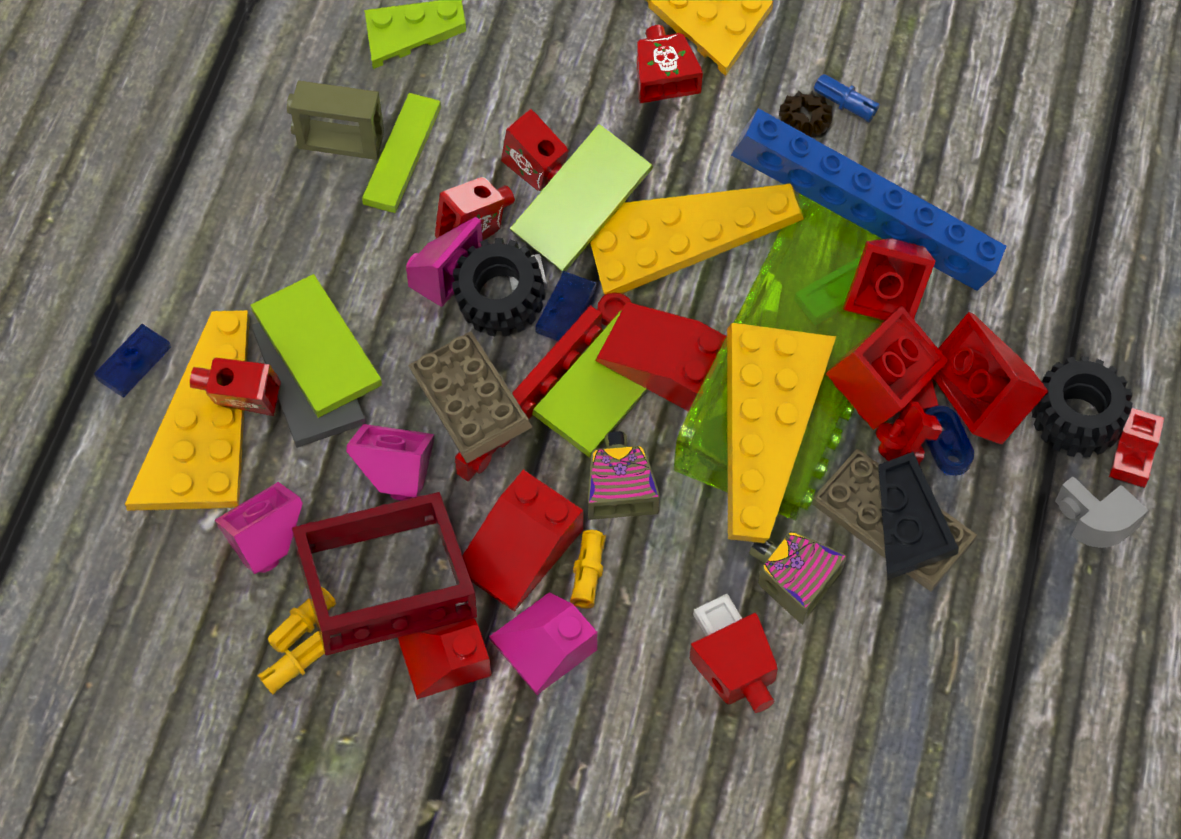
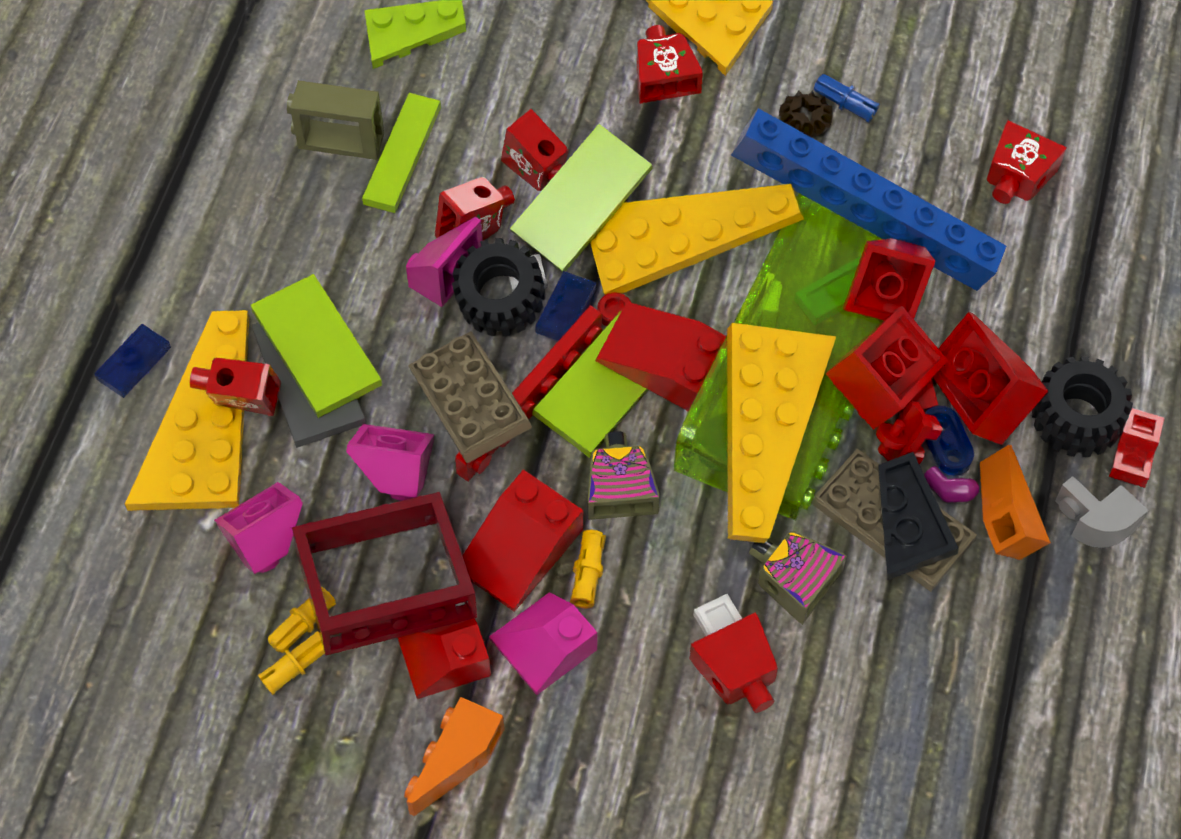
none -> orange slope [404,697,505,816]
none -> magenta arm [924,466,979,503]
none -> orange slope [980,445,1051,560]
none -> red torso [987,120,1067,204]

